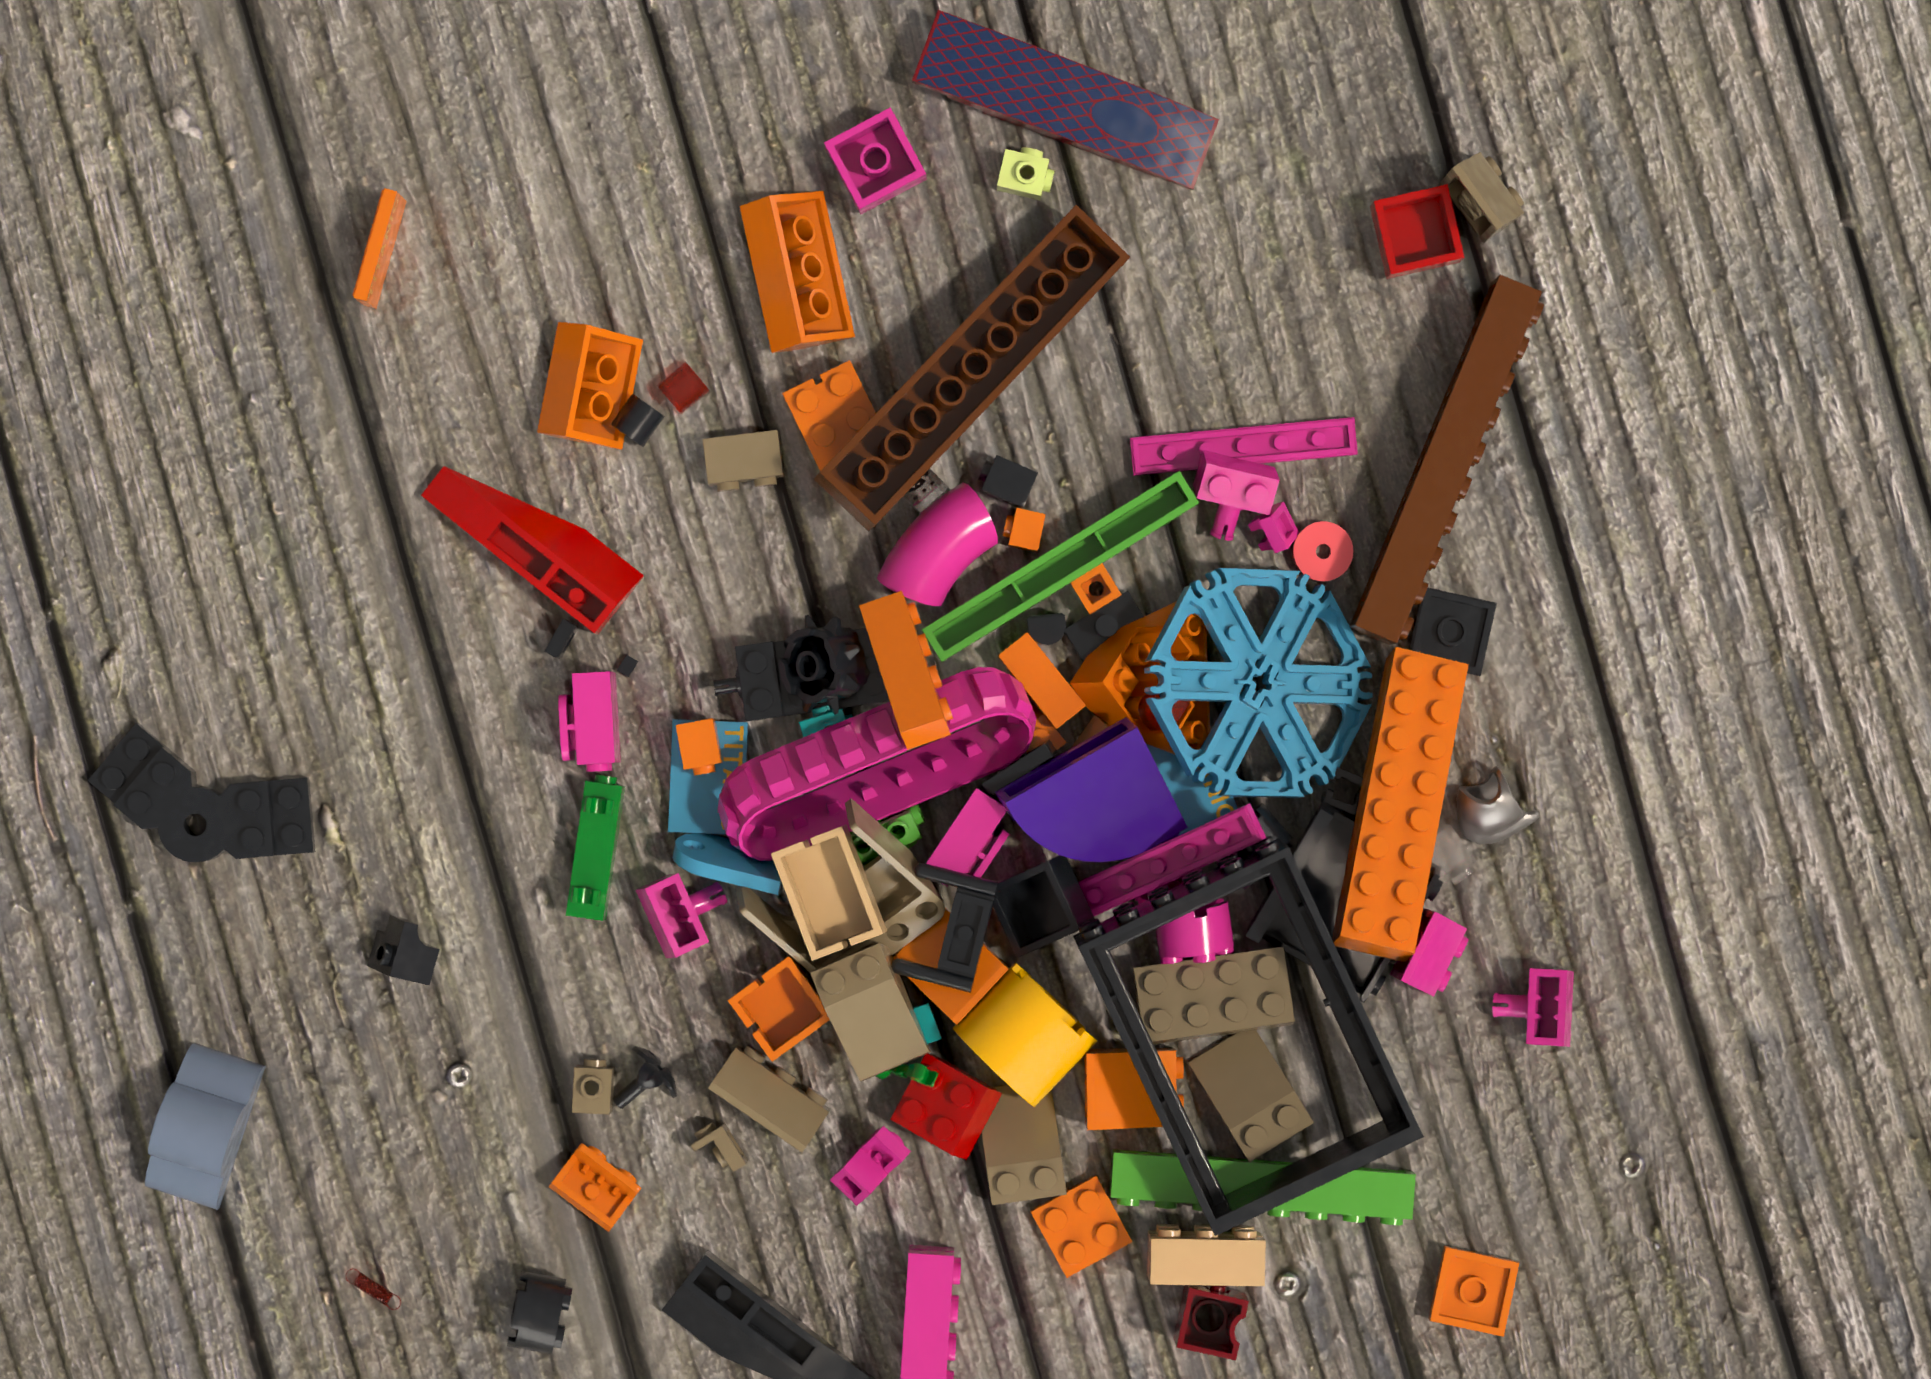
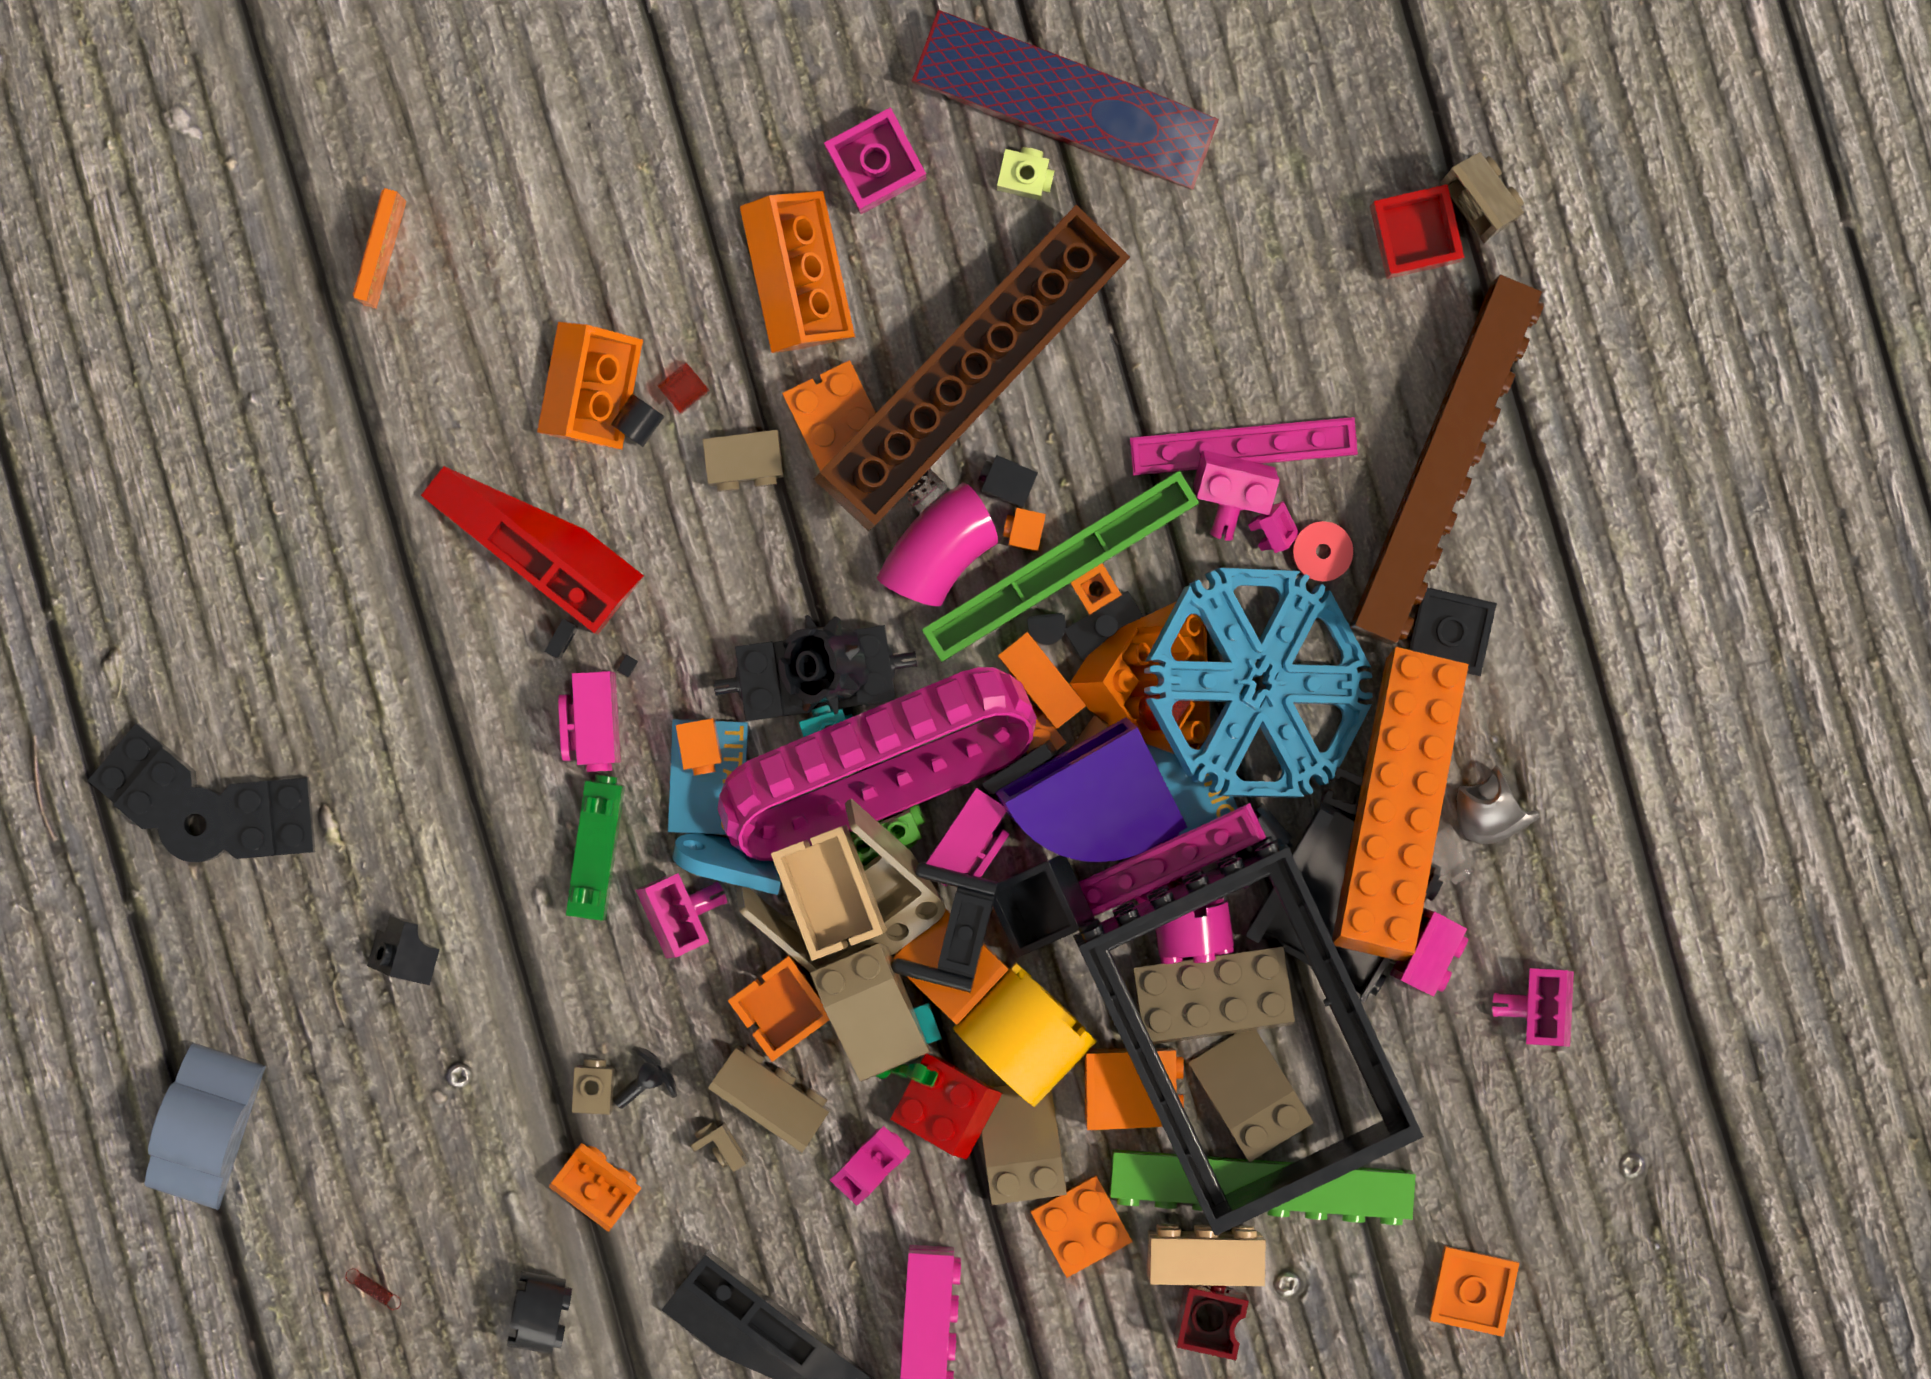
orange brick [859,590,953,750] -> none

